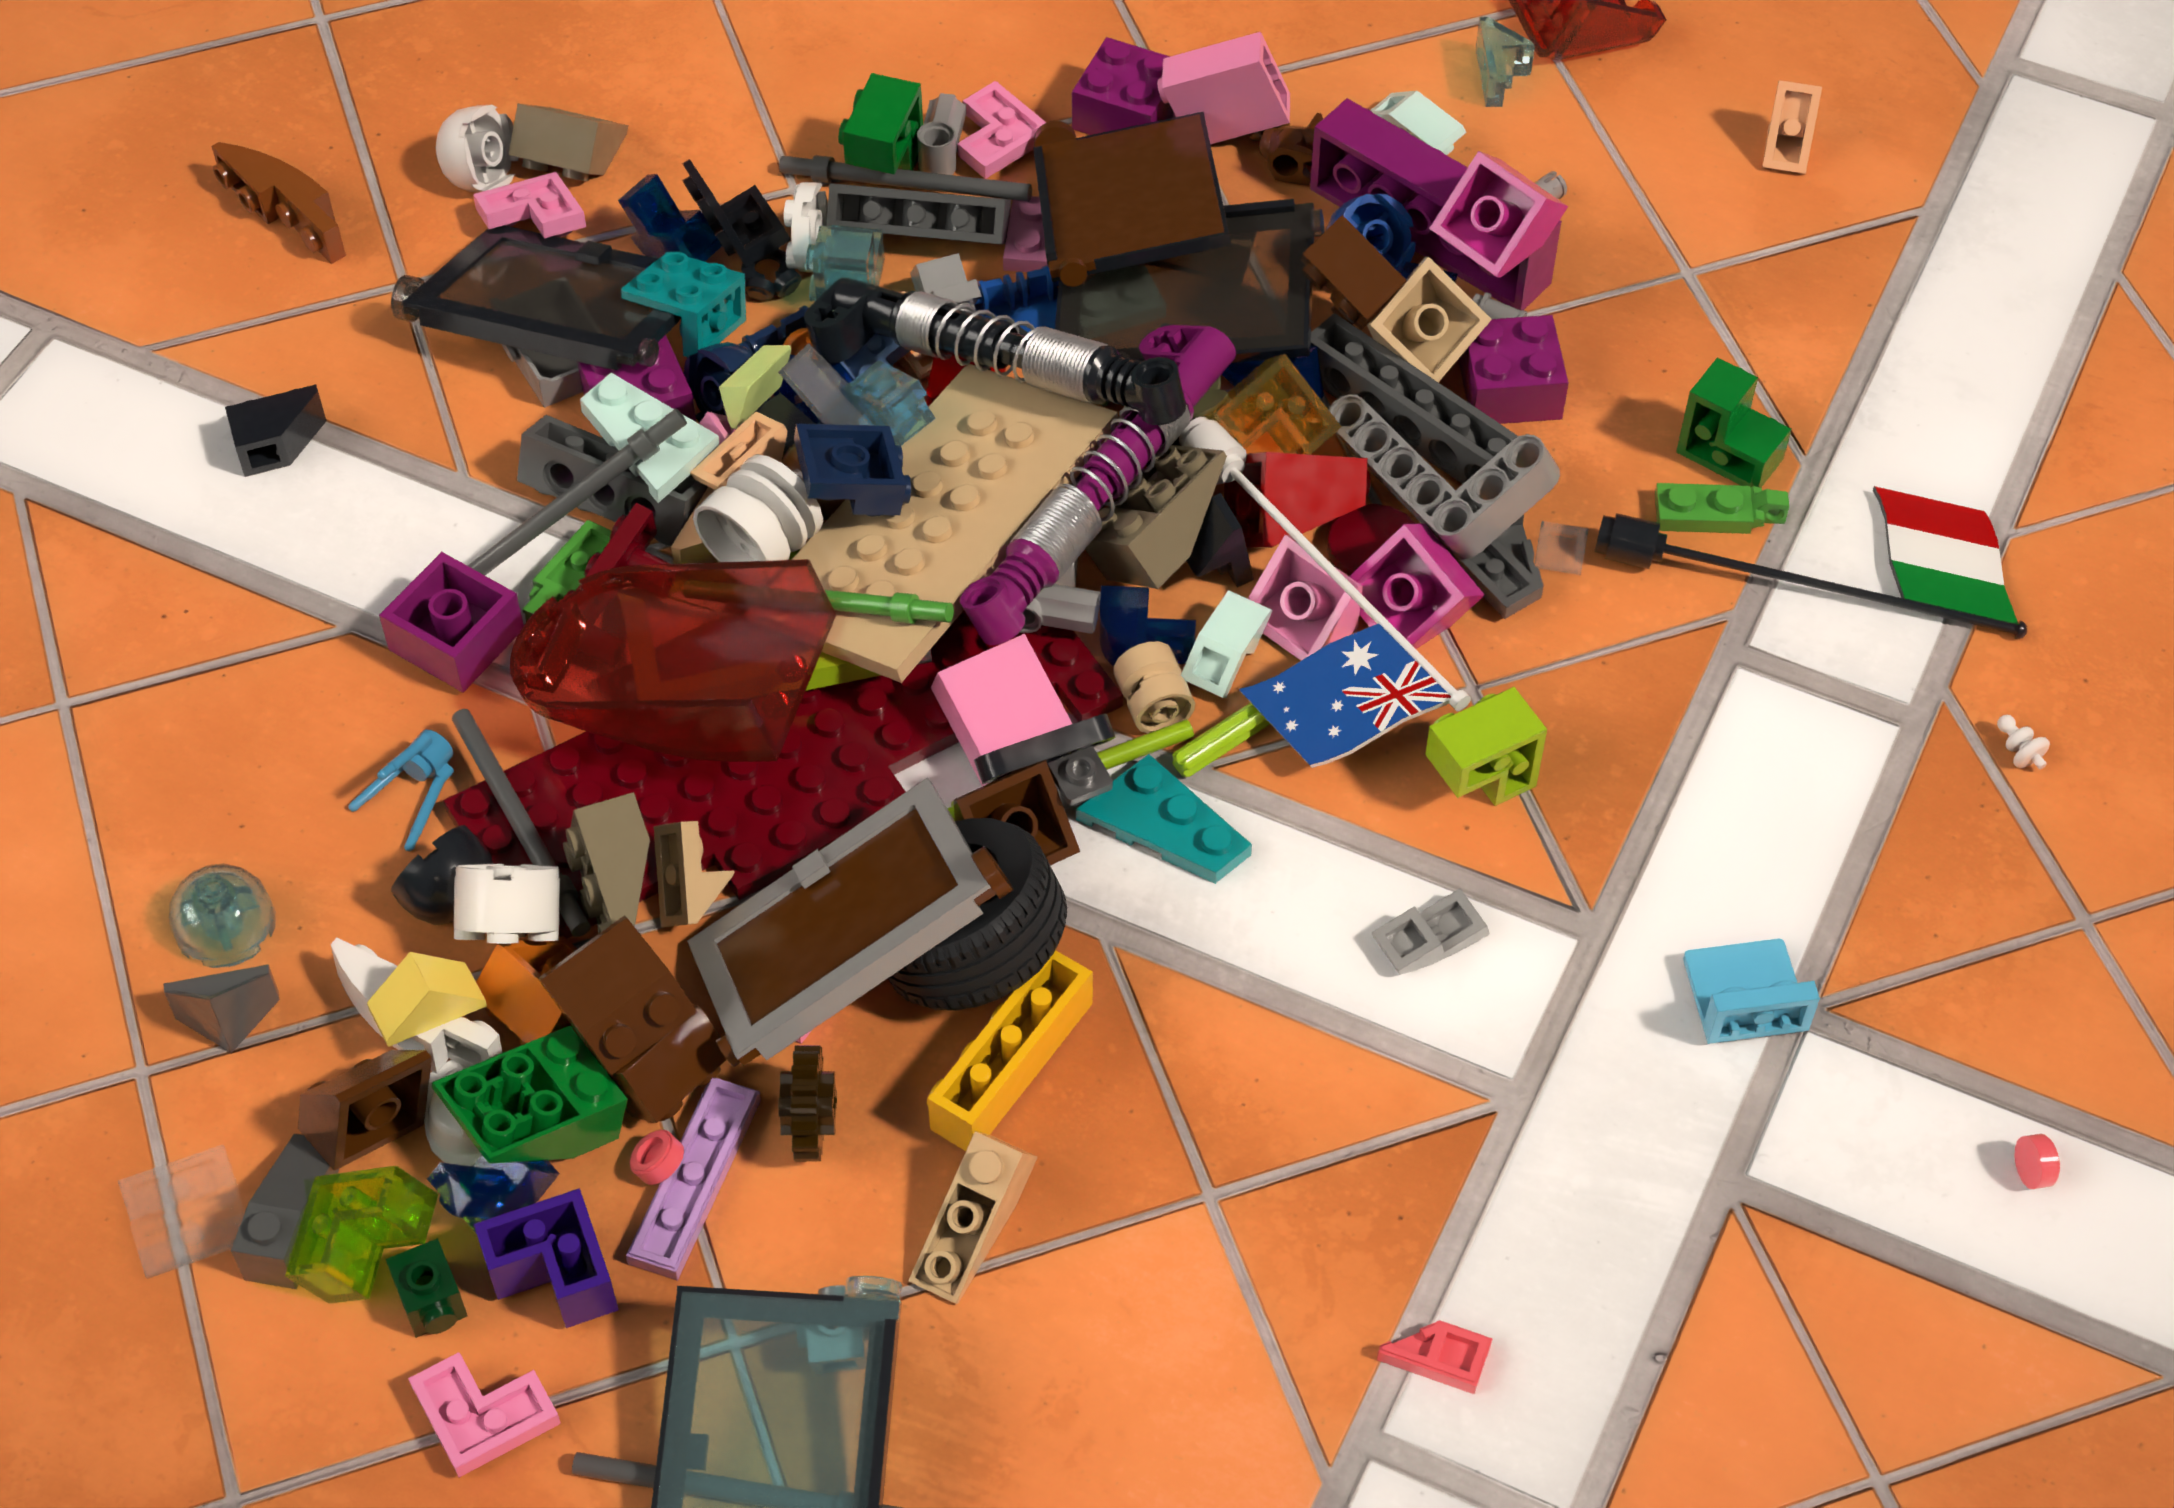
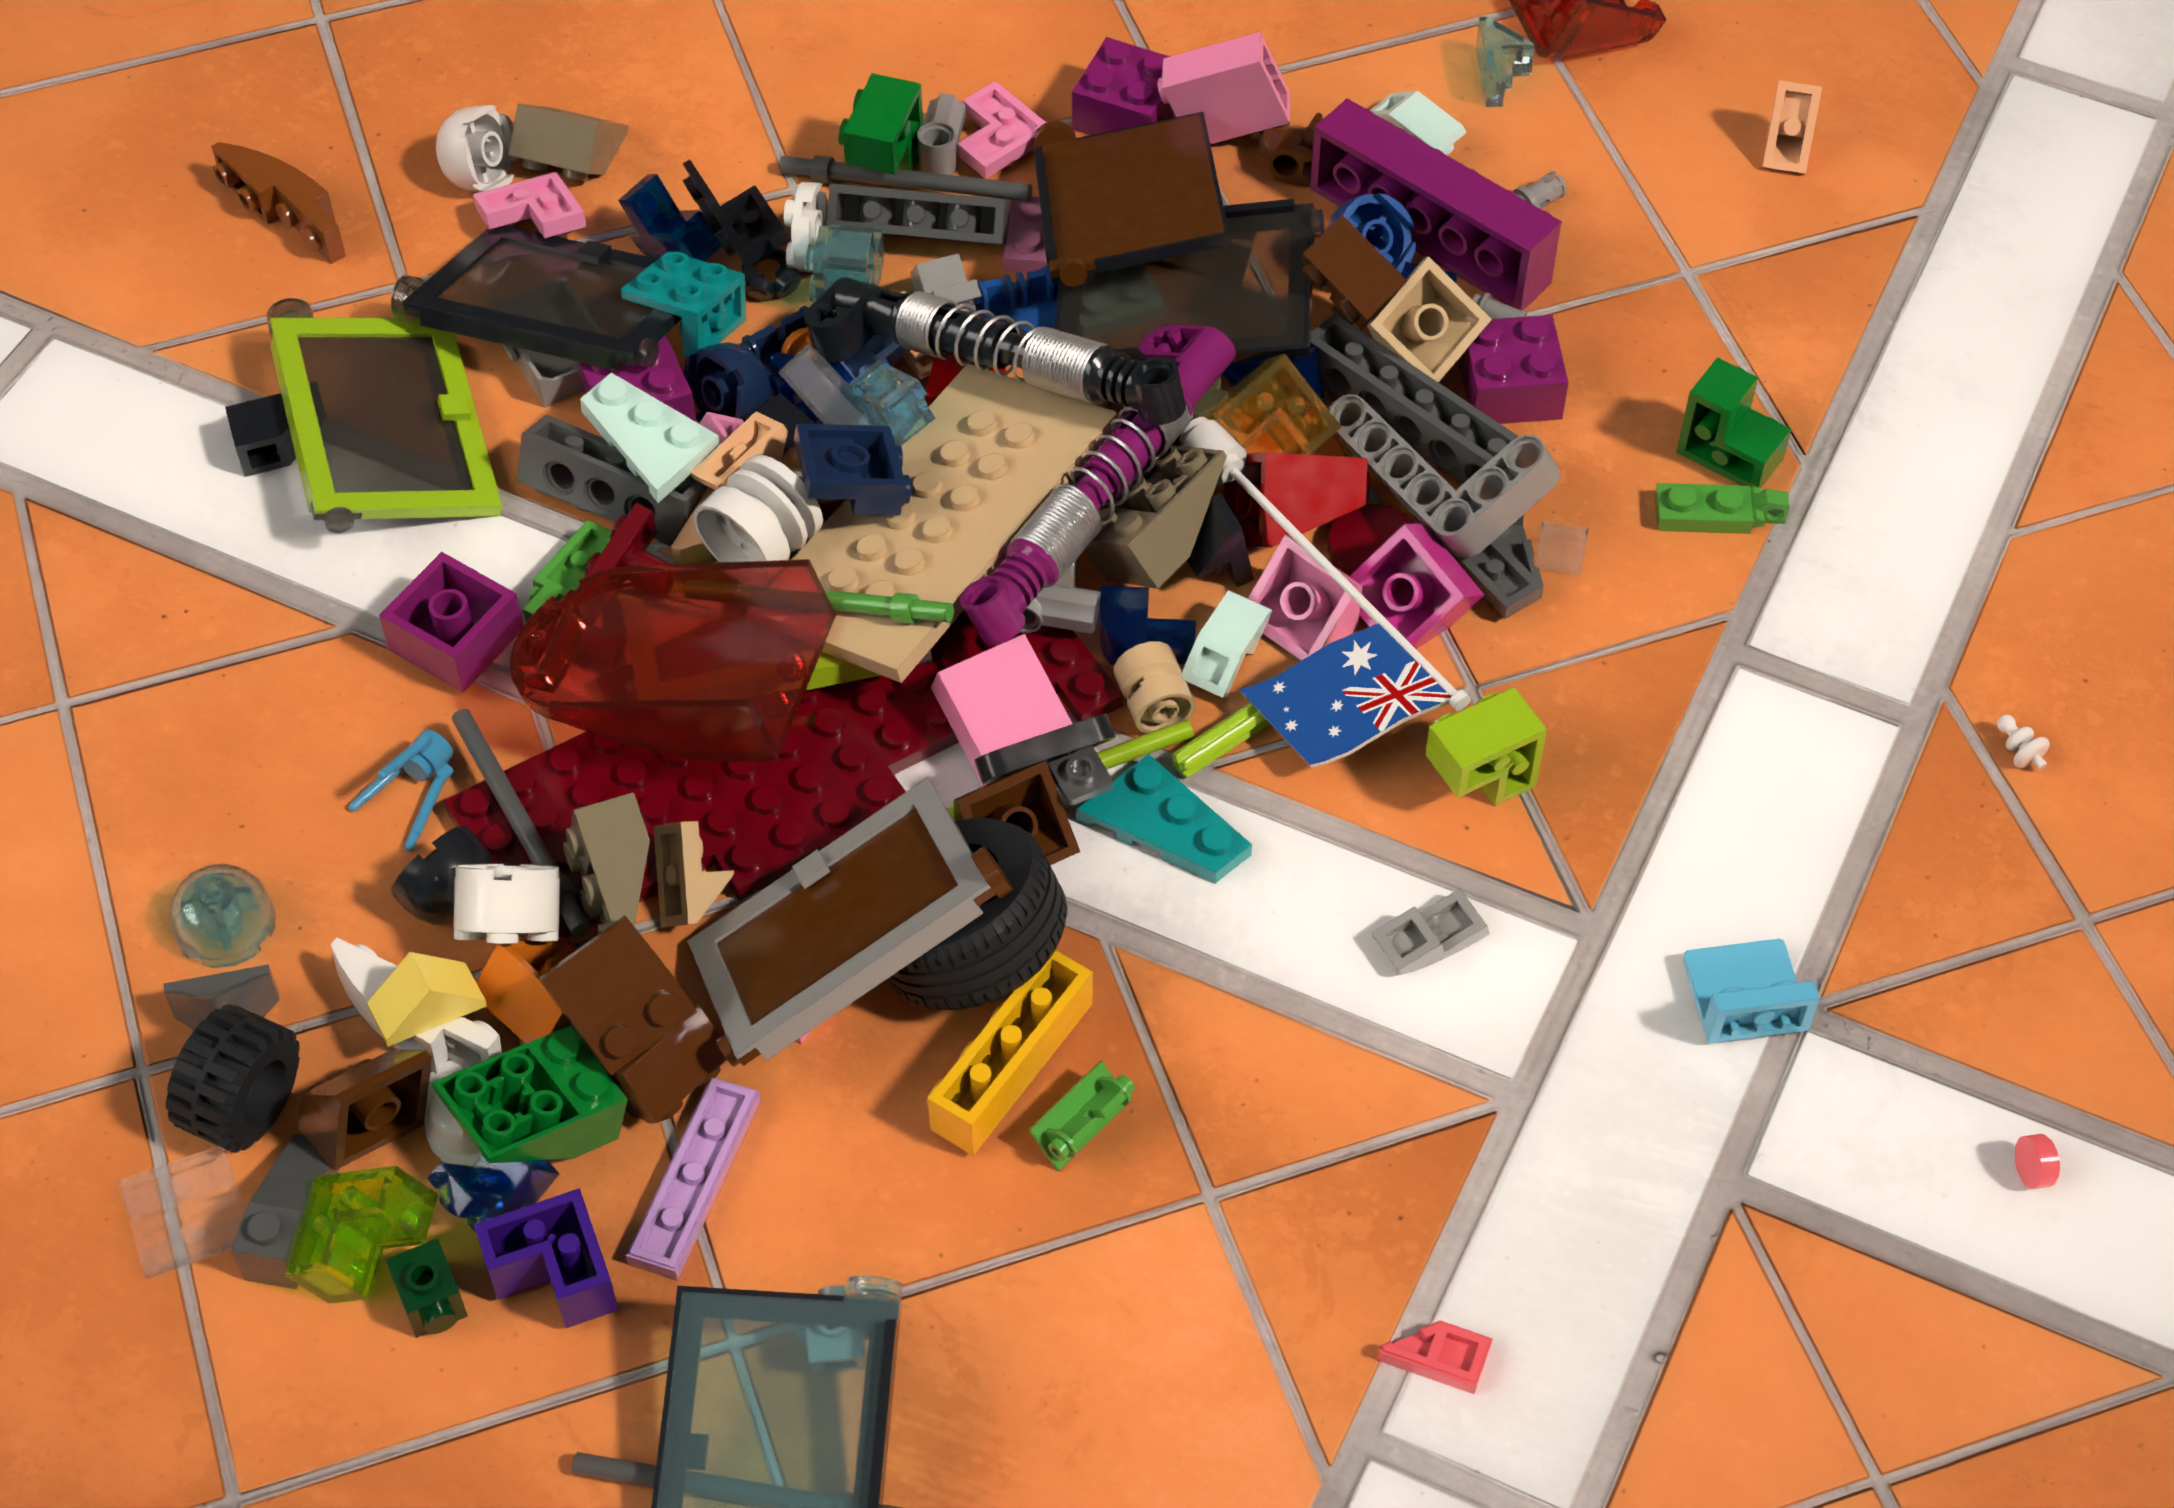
bright pink plate [408,1352,561,1477] -> none
dark grey bar [467,408,687,575] -> none
coral tile [630,1130,684,1185] -> none
yellowish green slope [719,345,791,429] -> none
dark brown gear [778,1045,837,1162] -> none
tan slope [908,1131,1038,1304] -> none
dark pink slope [1429,151,1568,278] -> none
flag [1594,486,2028,639] -> none
none -> black tyre [166,1004,300,1153]
none -> door [266,298,503,533]
none -> bright green hinge [1028,1061,1135,1171]

